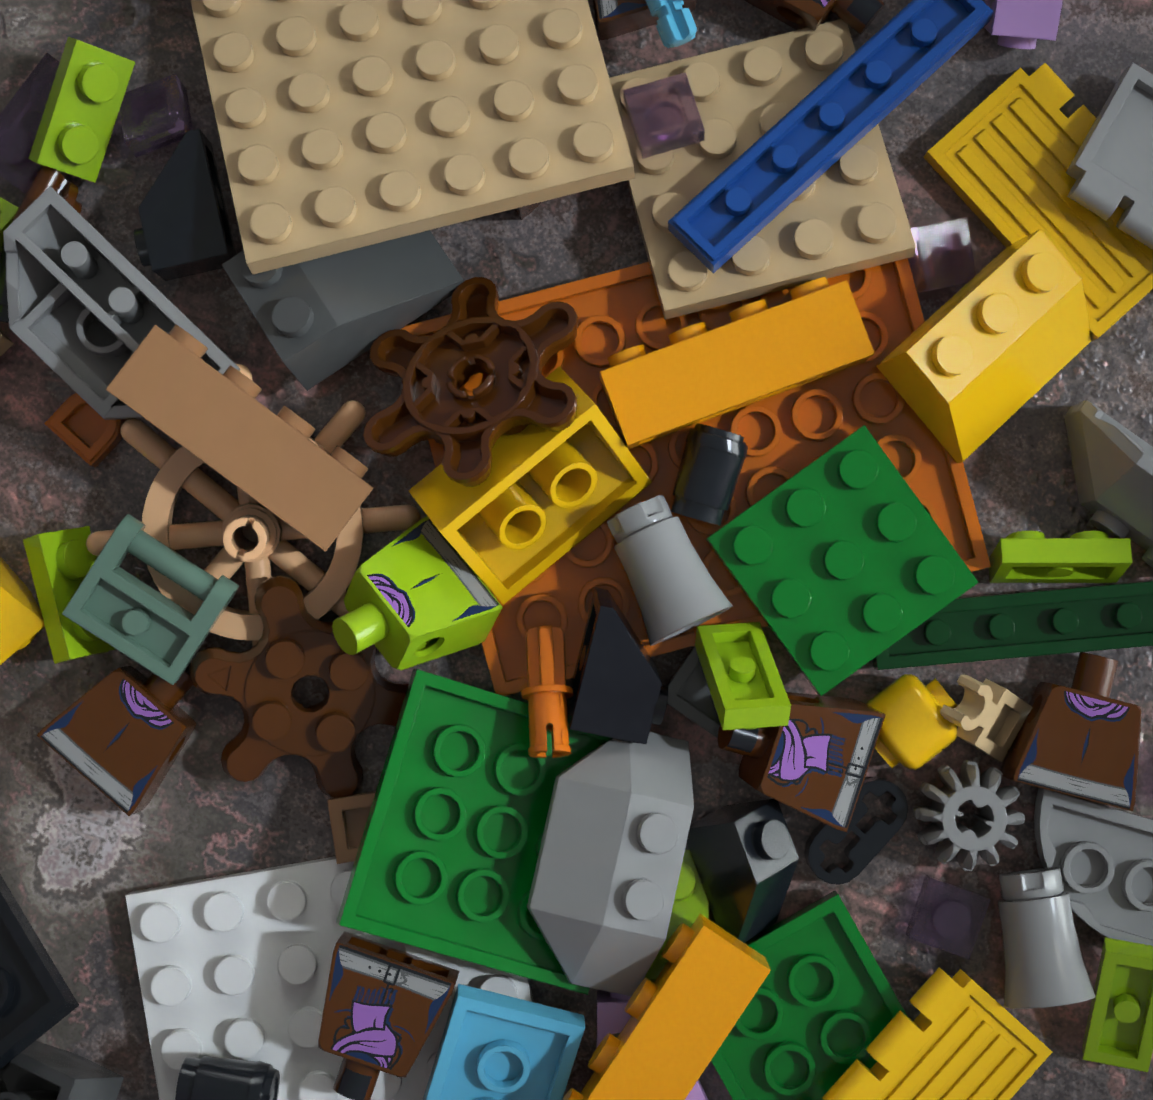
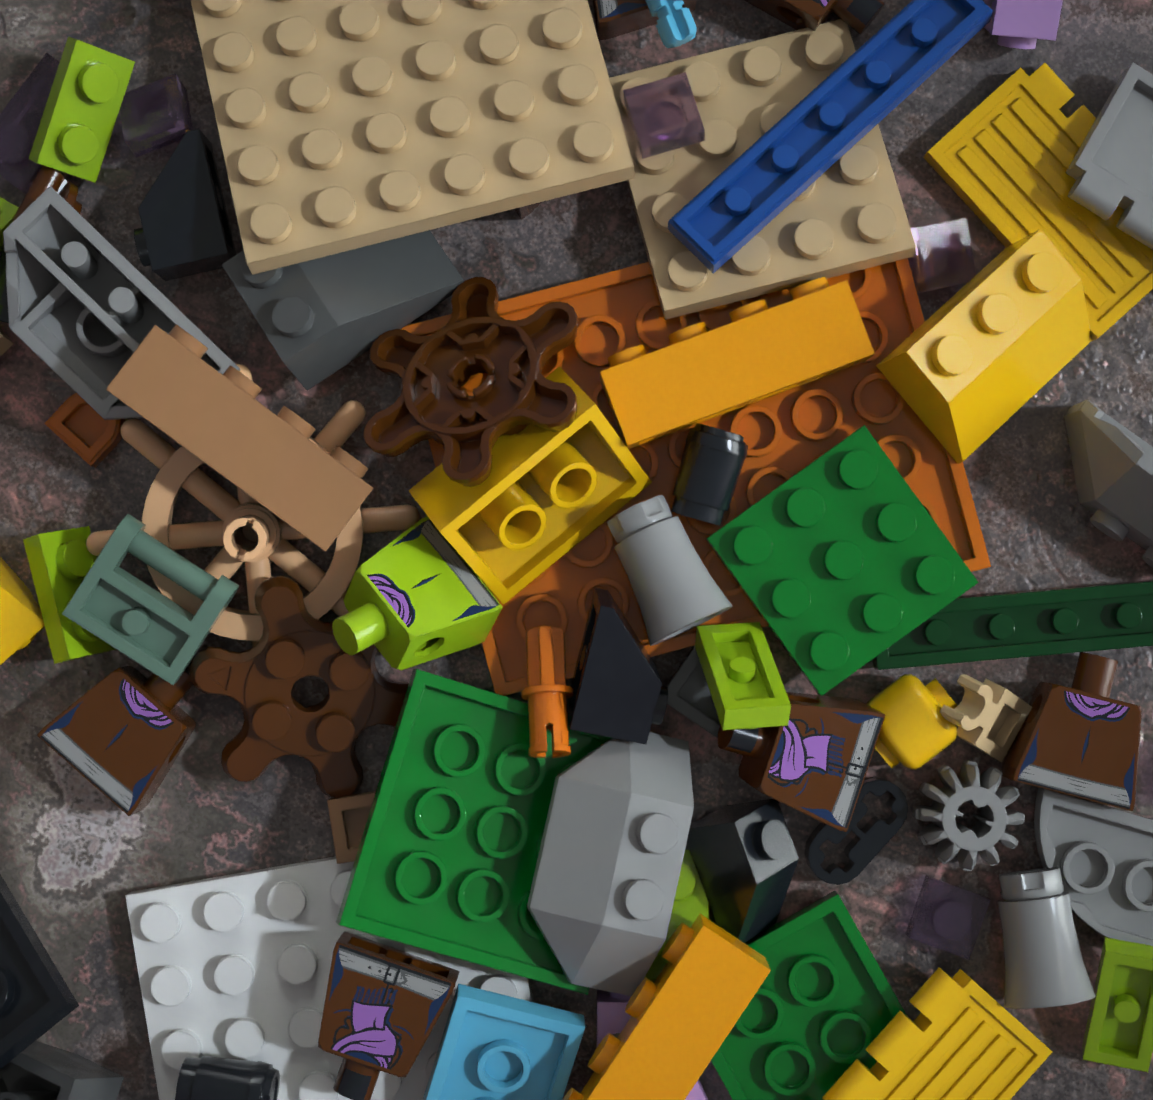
lime plate [989,531,1132,583] -> none

